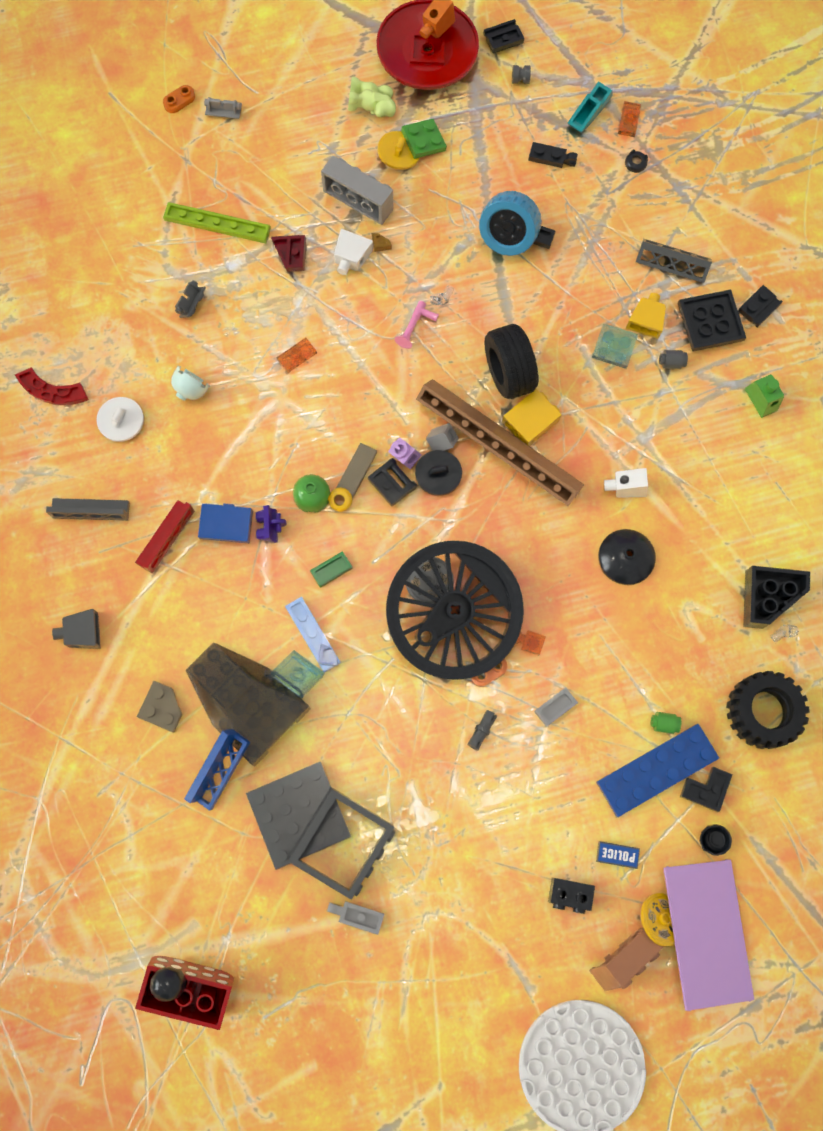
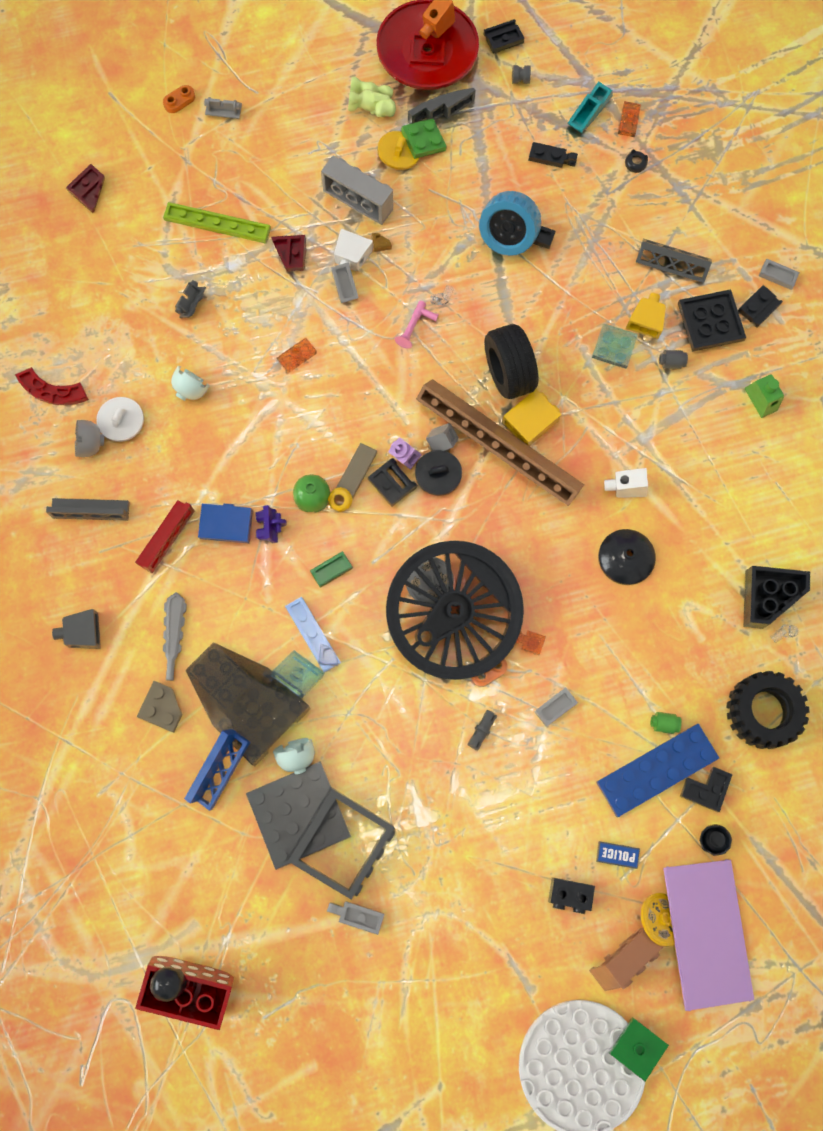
none -> dark red wing [66,164,105,213]
none -> light grey cylinder [75,420,104,458]
none -> light grey sword [163,592,187,681]
none -> light aqua cylinder [273,738,315,774]
none -> light grey tile [331,262,359,303]
none -> dark grey slope [408,88,476,124]
none -> green plate [609,1017,669,1082]
none -> light grey tile [759,259,800,290]

